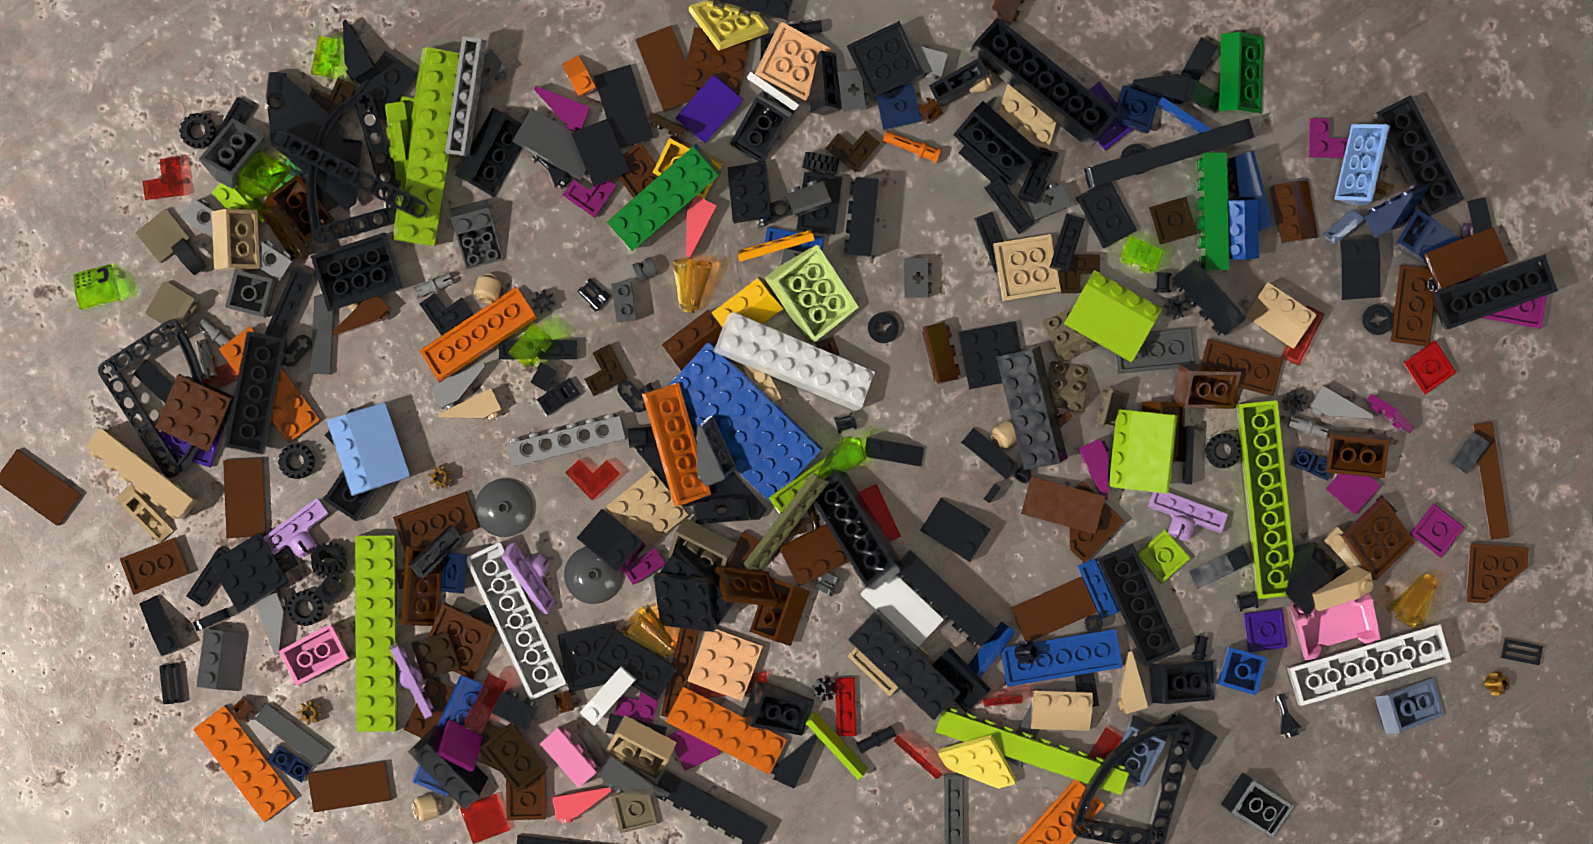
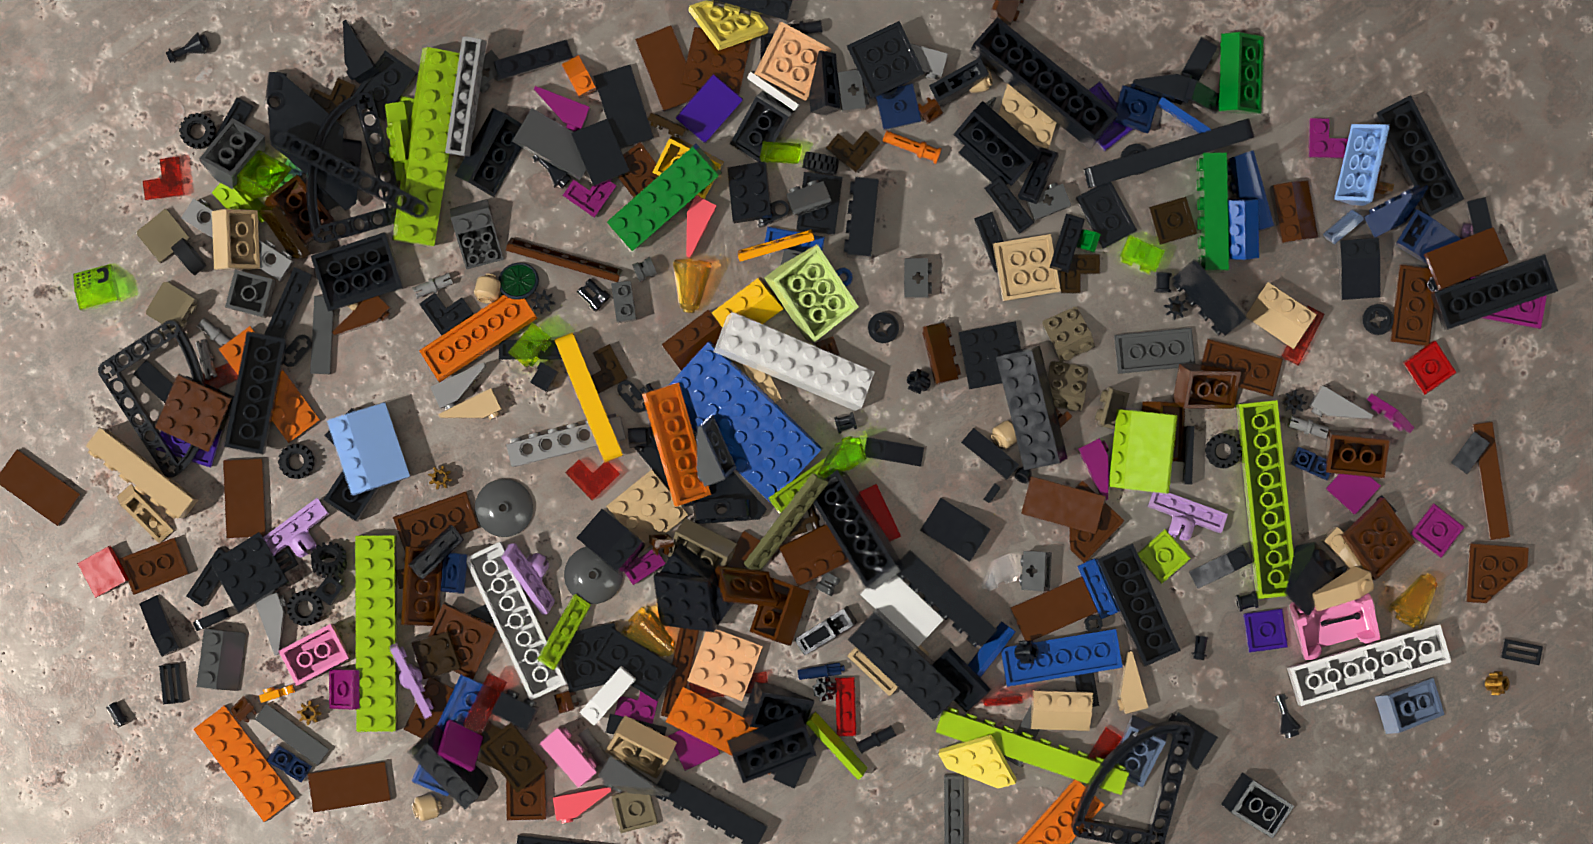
clear neon green brick [311,36,340,80] -> none
clear red tile [459,793,510,844] -> none
black slope [536,377,580,417] -> none
clear red tile [893,735,942,779] -> none
lime slope [1064,270,1162,363] -> none
black slope [1151,661,1214,704] -> none
blue brick [1216,647,1267,696] -> none
none -> tile [77,545,129,598]
none -> black pin [106,701,128,728]
none -> black piece [166,32,211,63]
none -> light orange plate [259,685,295,703]
none -> magenta tile [329,669,359,710]
none -> black plate [493,39,573,81]
none -> dark green wheel [498,263,539,300]
none -> reddish brown tile [505,238,622,283]
none -> lime tile [537,594,591,670]
none -> yellow beam [554,332,623,463]
none -> reddish brown tile [649,534,674,555]
none -> black slope [727,713,816,783]
none -> clear neon green tile [760,141,802,164]
none -> black slope [794,606,858,656]
none -> dark blue piece [798,662,845,680]
none -> blue plate [835,268,853,287]
none -> black gear [907,369,931,394]
none -> clear slope [981,553,1020,591]
none -> dark grey brick [1019,551,1052,591]
none -> green plate [1077,229,1101,253]
none -> black hinge [1320,612,1361,627]

